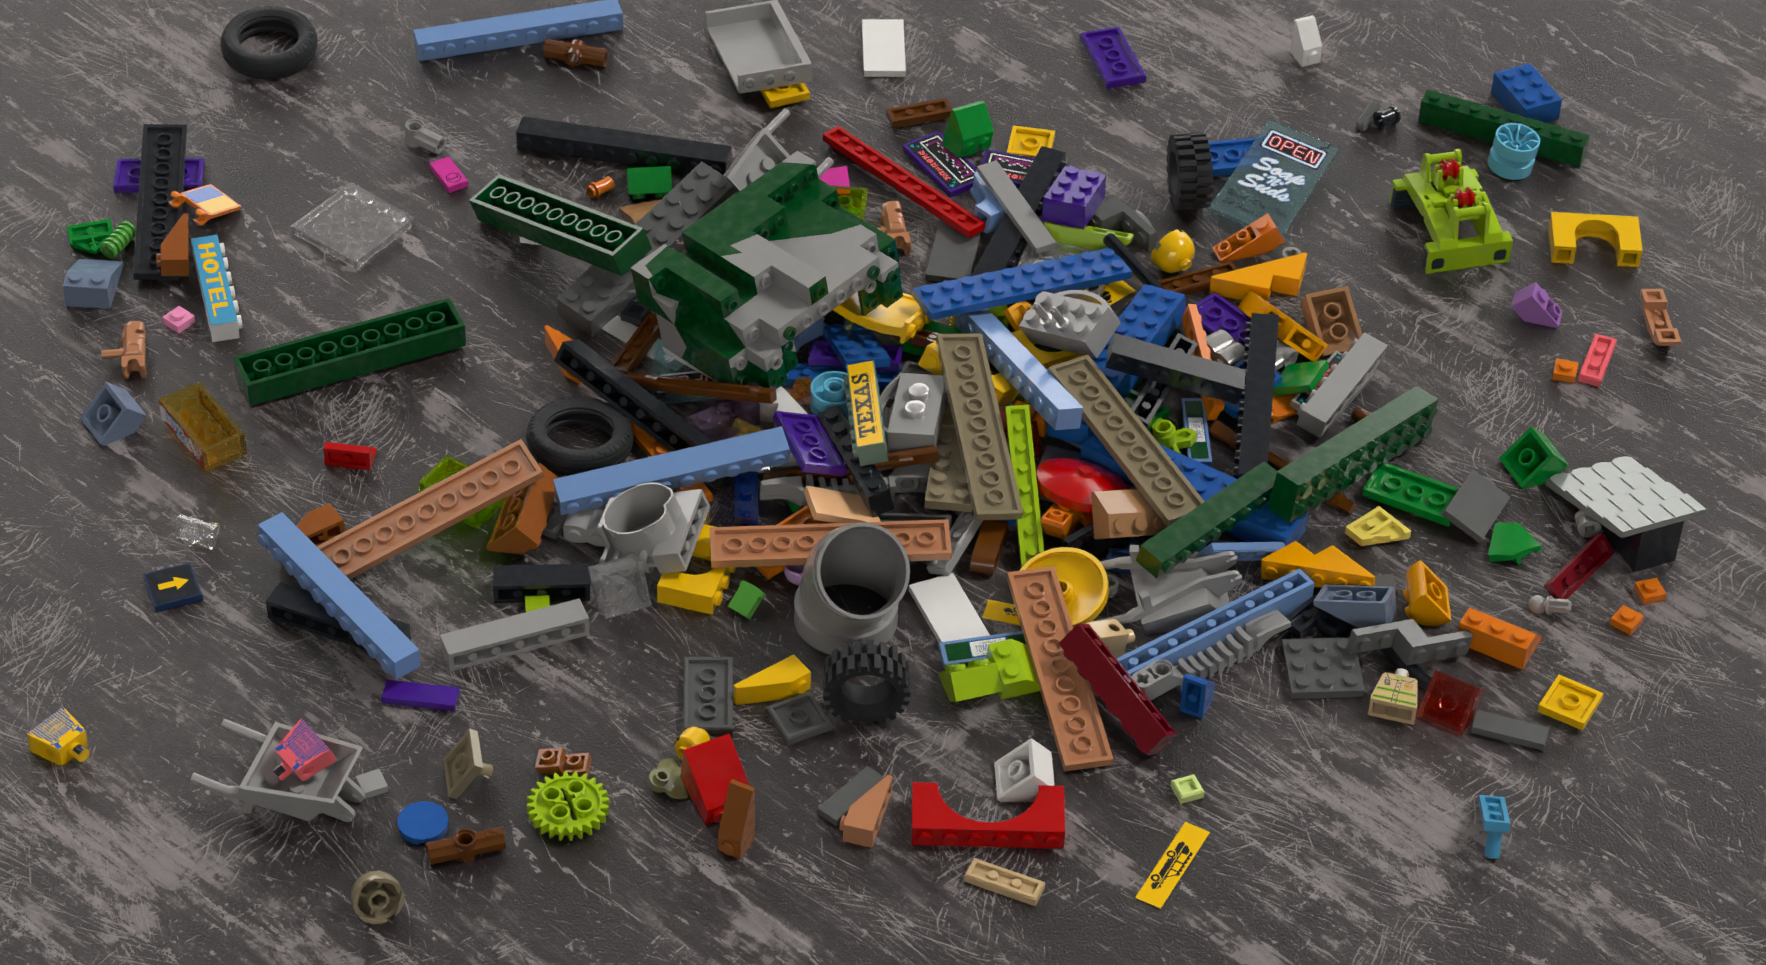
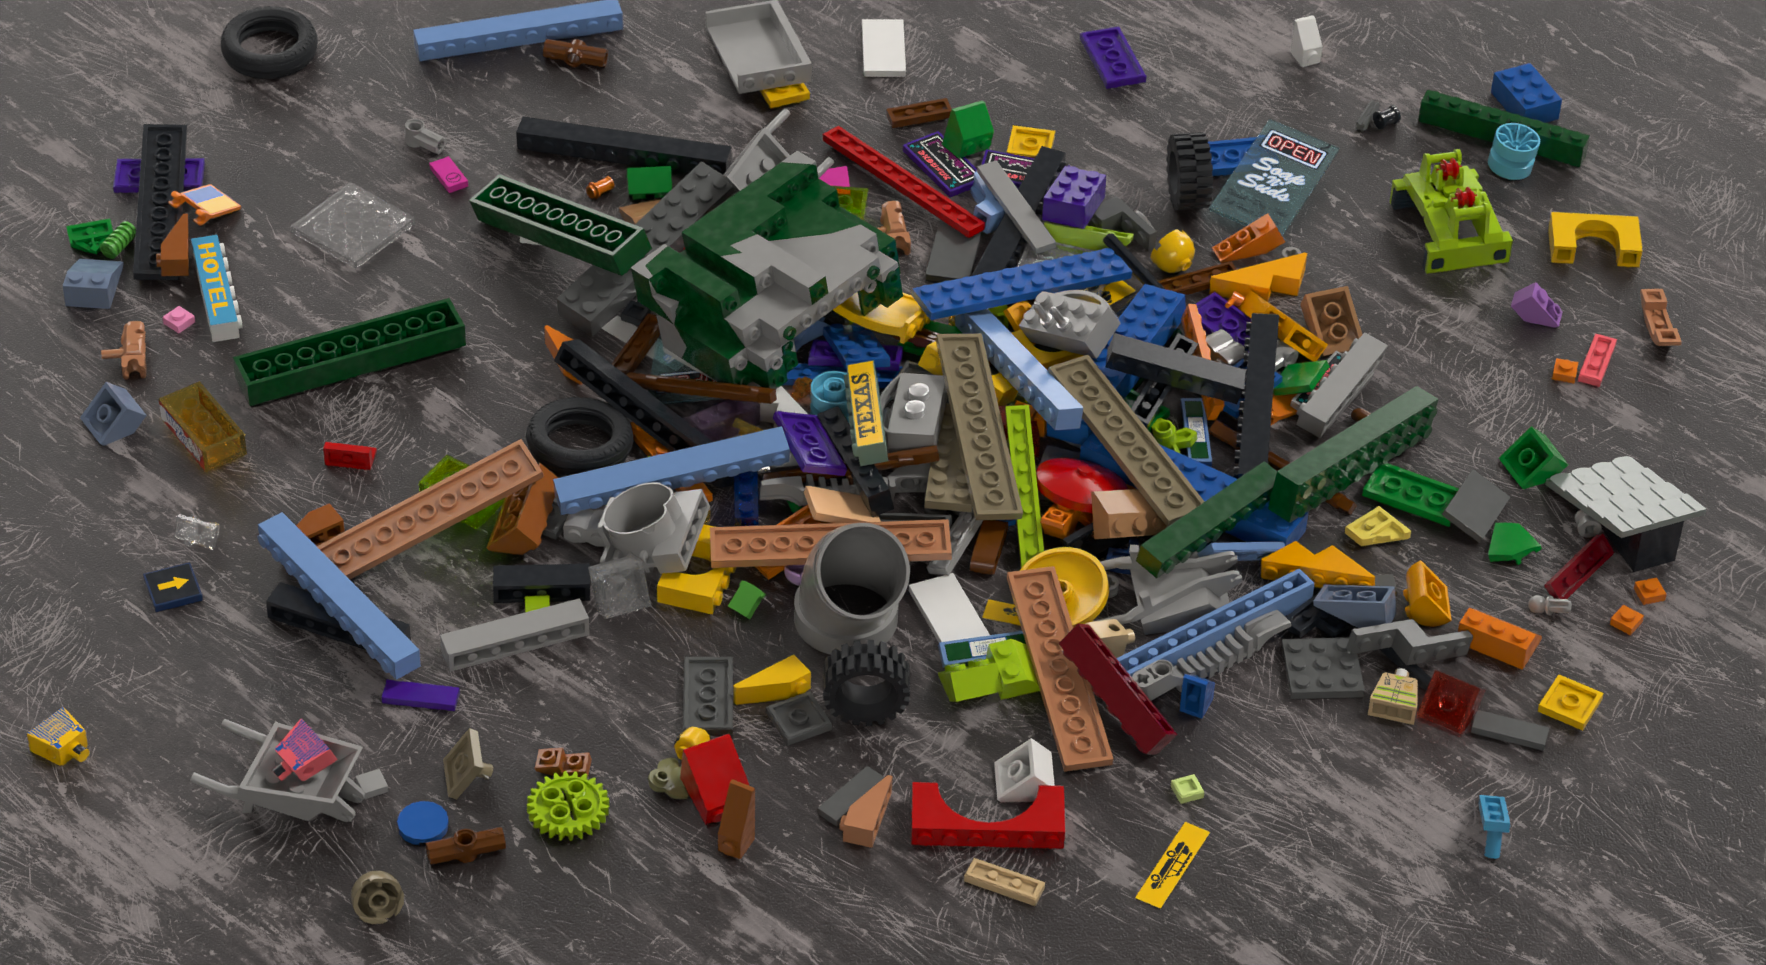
none -> orange hand [1225,291,1245,308]

